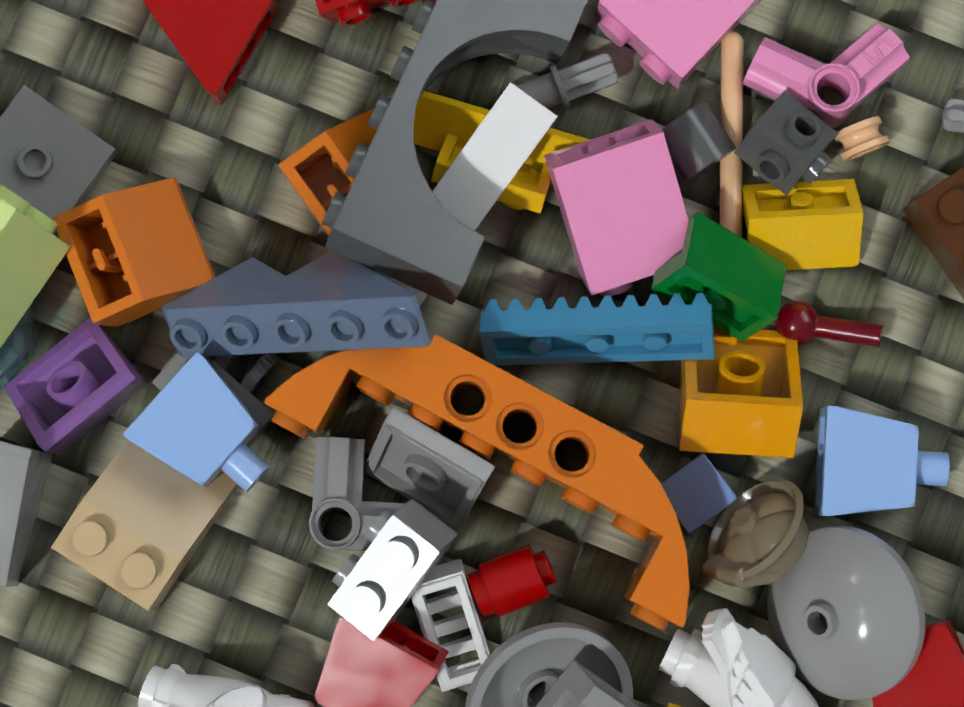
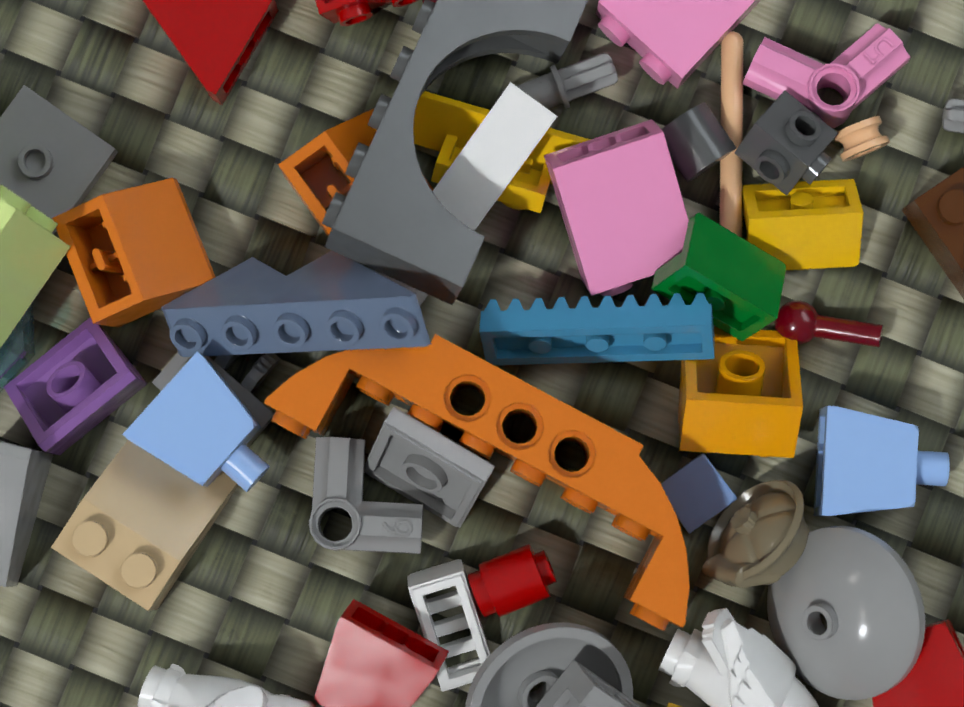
brick [327,499,458,641] -> none

